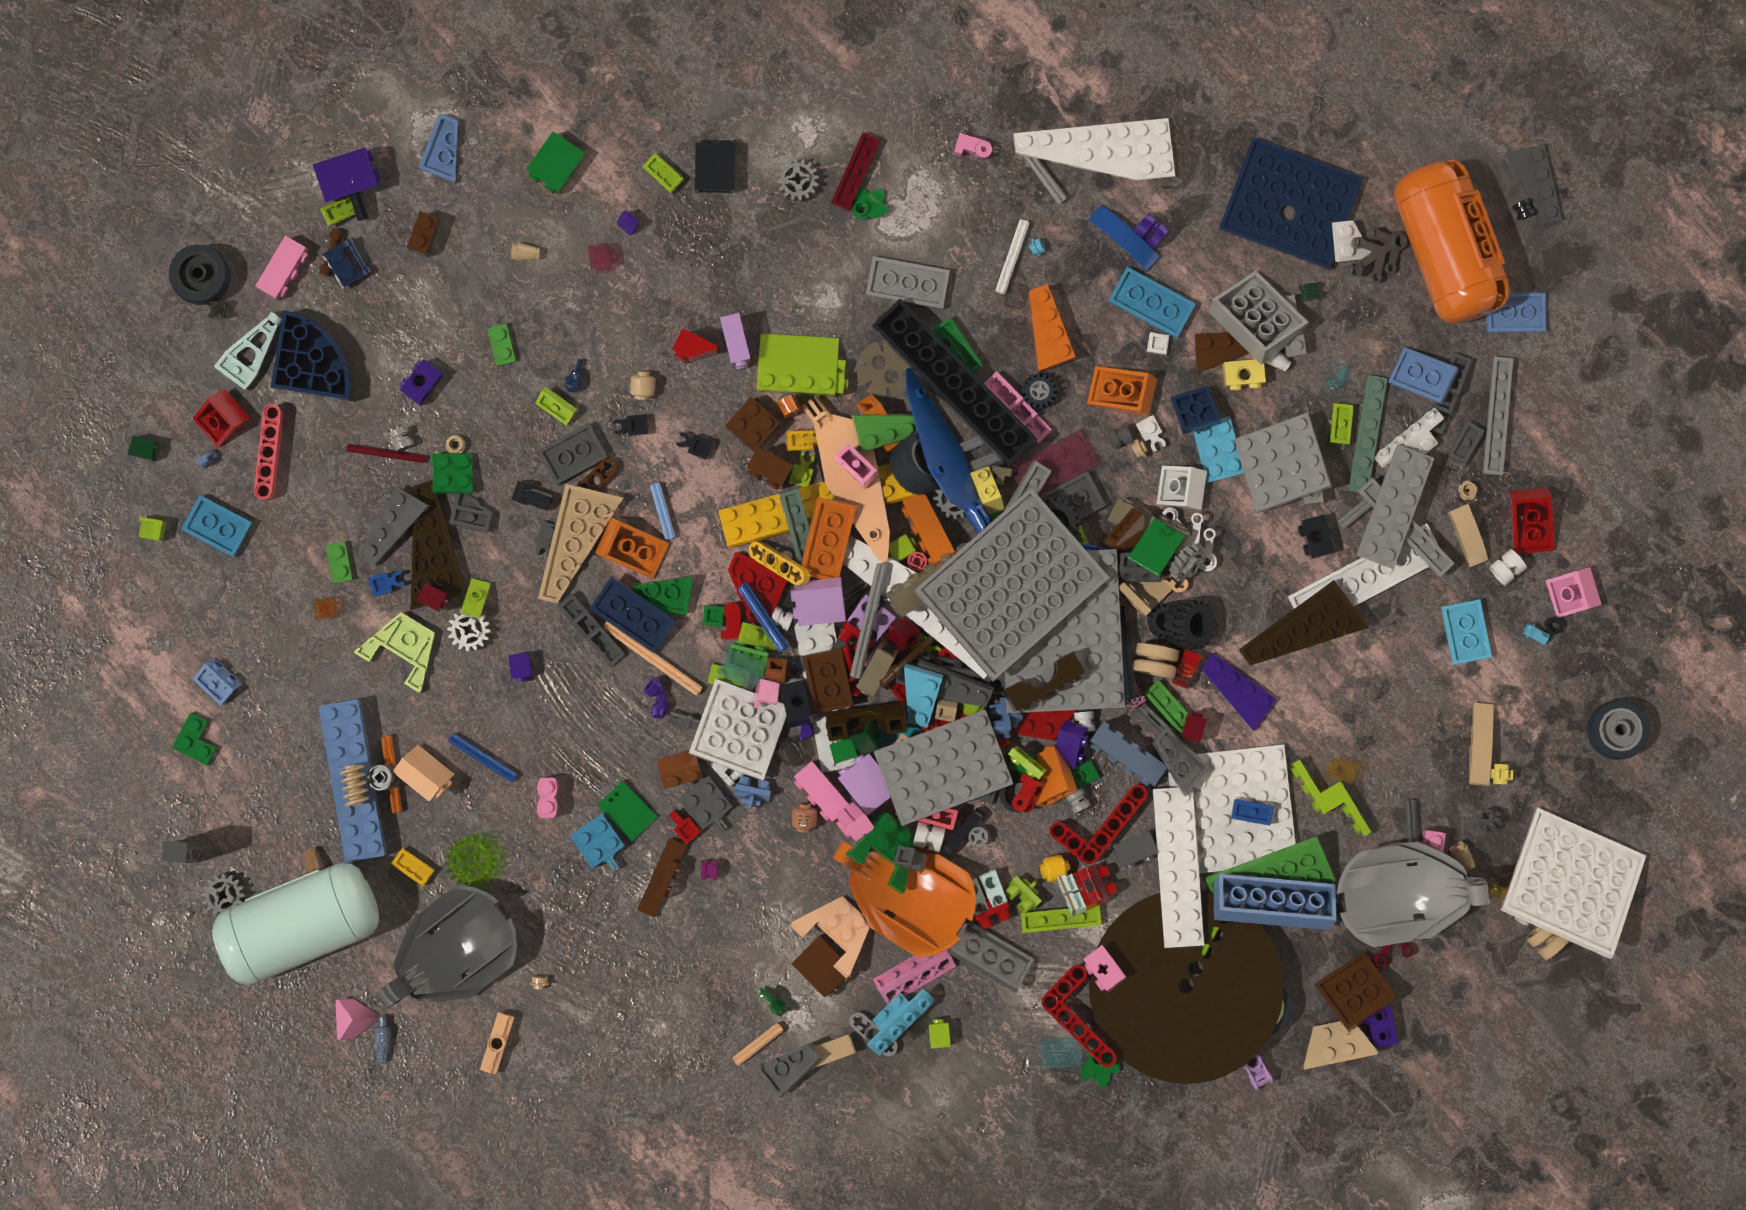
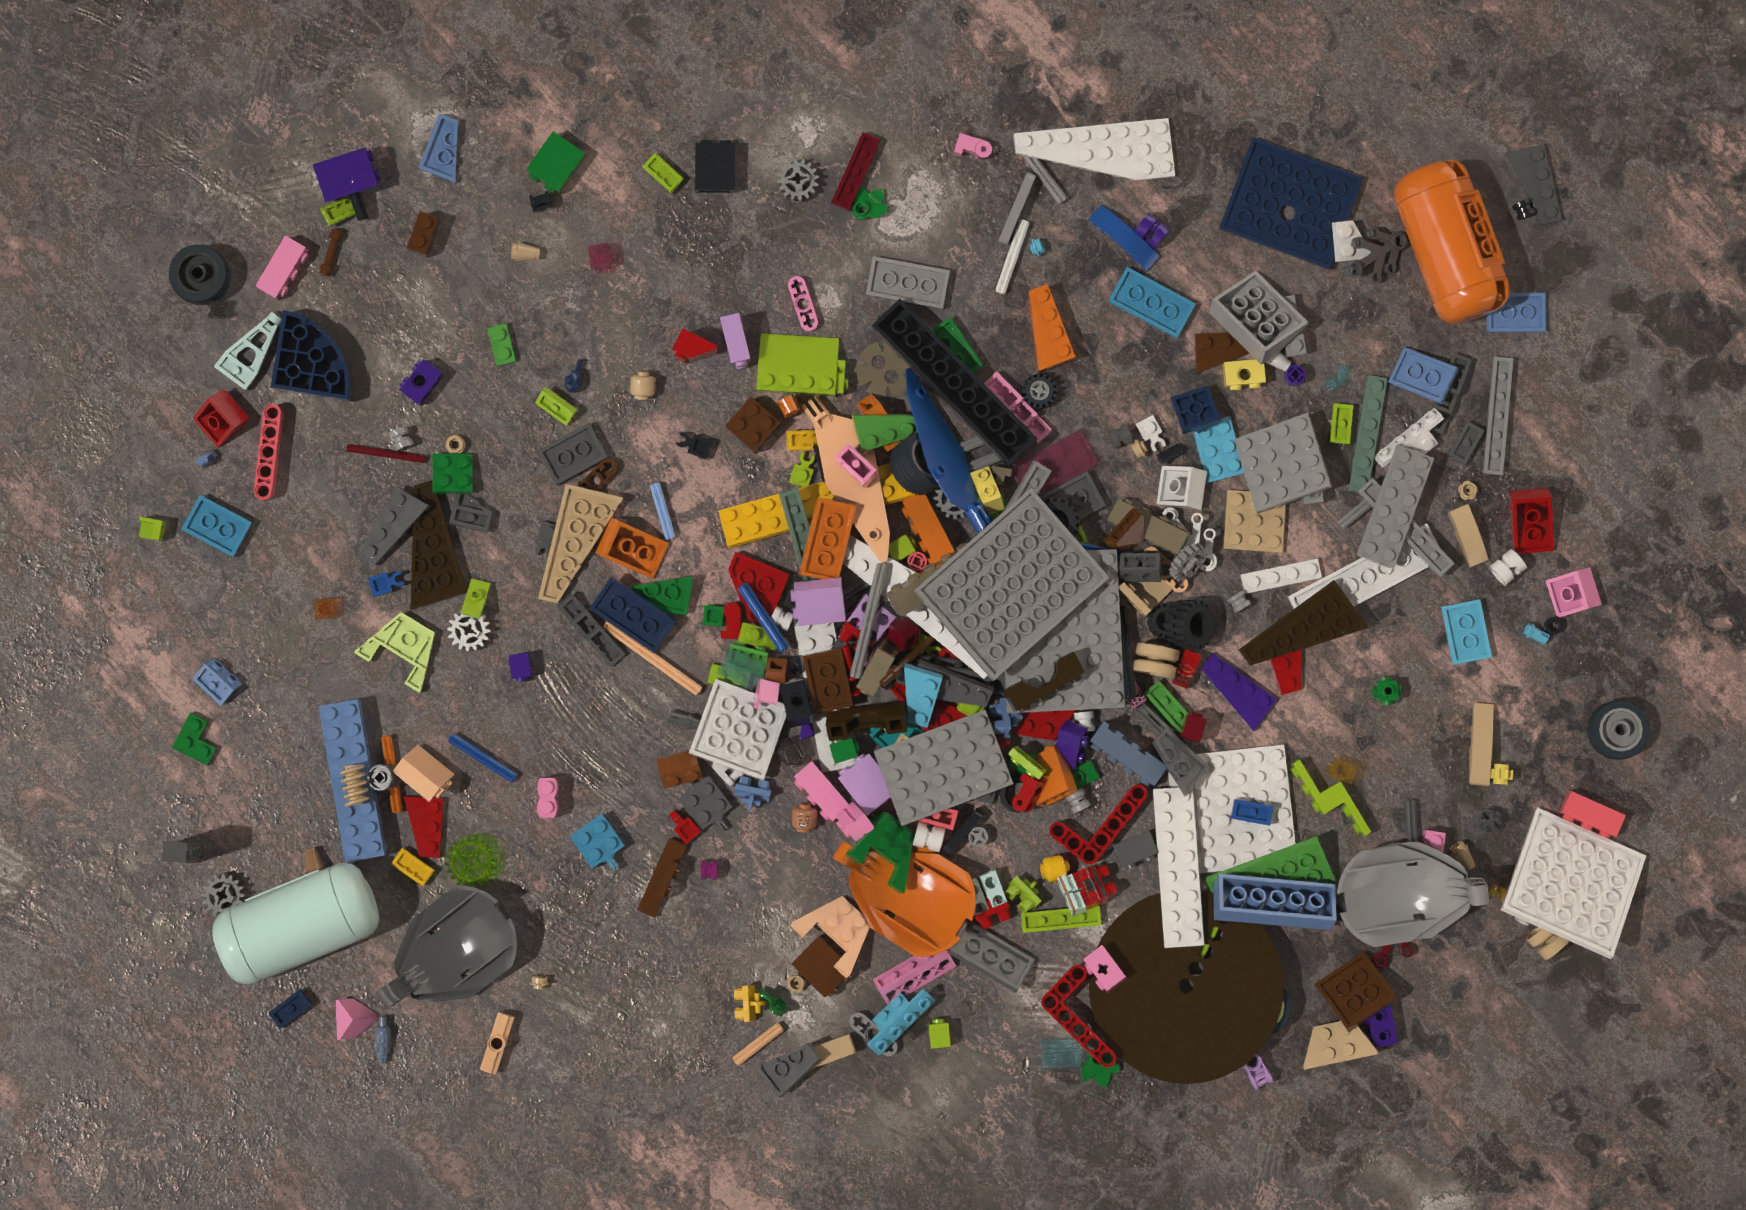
dark green brick [128,435,160,461] -> none
dark blue plate [322,237,373,289] -> none
bright green plate [326,541,353,584] -> none
dark red brick [417,583,449,612] -> none
black piece [511,481,553,511] -> none
green container [597,781,658,842] -> none
black plate [613,414,649,436] -> none
dark purple slope [617,210,640,236] -> none
dark purple arm [644,677,669,718] -> none
reddish brown brick [747,447,793,490] -> none
yellow beam [749,542,810,585] -> none
dark green panel [850,721,882,755] -> none
dark grey leg [894,846,928,872] -> none
tan plate [935,700,958,722] -> none
orange slope [1087,366,1157,417] -> none
green container [1127,518,1185,577] -> none
white tile [1147,332,1169,355] -> none
black brick [1298,515,1335,560] -> none
clear green wheel [1299,283,1320,302] -> none
none -> dark blue plate [268,989,313,1029]
none -> red wing [404,797,444,858]
none -> black bush [529,191,553,213]
none -> yellow hips [734,985,767,1022]
none -> tan plate [787,973,806,993]
none -> bright pink beam [788,276,818,332]
none -> light grey beam [998,172,1036,245]
none -> black pin [1156,443,1183,465]
none -> tan plate [1223,490,1286,553]
none -> light grey wheel [1227,590,1251,613]
none -> white plate [1240,558,1322,594]
none -> red wing [1270,649,1302,696]
none -> dark purple wheel [1284,365,1306,387]
none -> green brick [1372,677,1401,706]
none -> coral brick [1559,791,1626,839]

